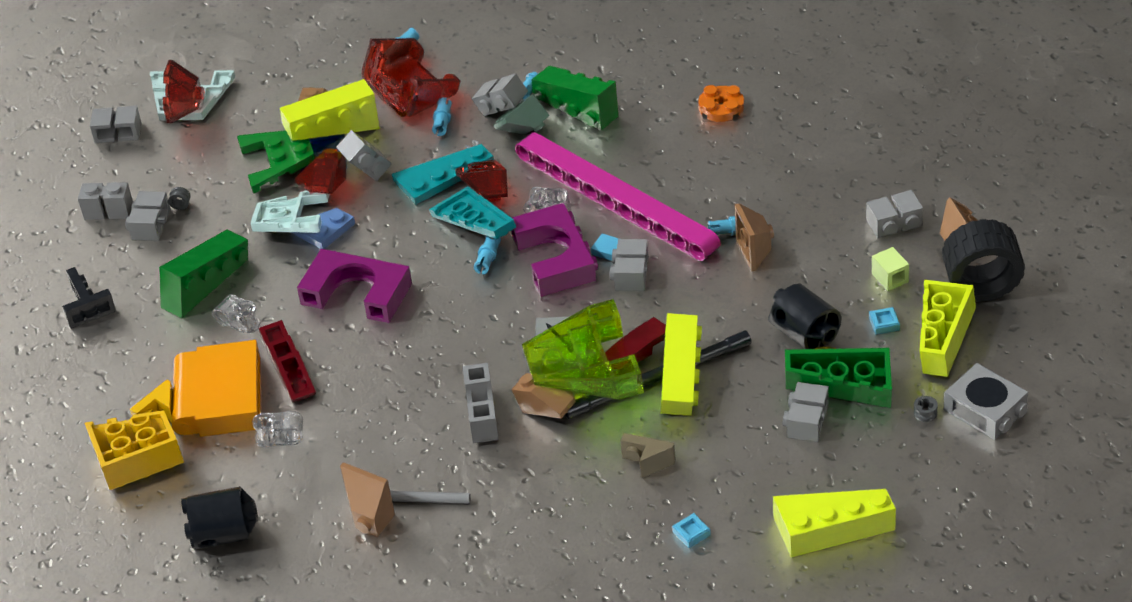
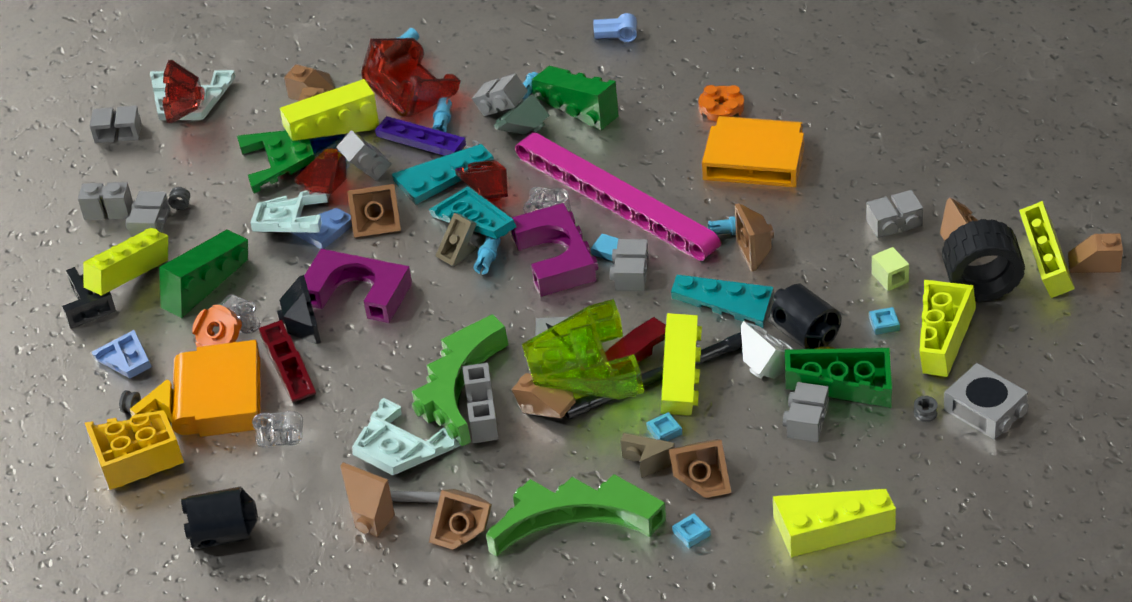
none -> neon yellow brick [83,228,168,296]
none -> medium blue wing [92,330,152,378]
none -> dark grey bush [119,390,141,414]
none -> orange plate [192,305,242,347]
none -> black slope [277,275,321,344]
none -> medium nougat slope [284,64,336,100]
none -> medium nougat slope [347,184,401,238]
none -> light aqua wing [352,398,461,475]
none -> dark purple plate [375,116,466,156]
none -> bright green arch [412,314,509,447]
none -> medium nougat slope [429,489,492,550]
none -> dark tan slope [435,213,477,267]
none -> bright green arch [486,474,666,556]
none -> light blue piece [593,13,637,42]
none -> medium azure tile [646,412,683,441]
none -> medium nougat slope [669,439,731,498]
none -> teal wing [671,274,774,328]
none -> light orange piece [702,116,804,187]
none -> white slope [741,321,794,379]
none -> neon yellow brick [1019,201,1075,298]
none -> medium nougat slope [1068,233,1123,273]

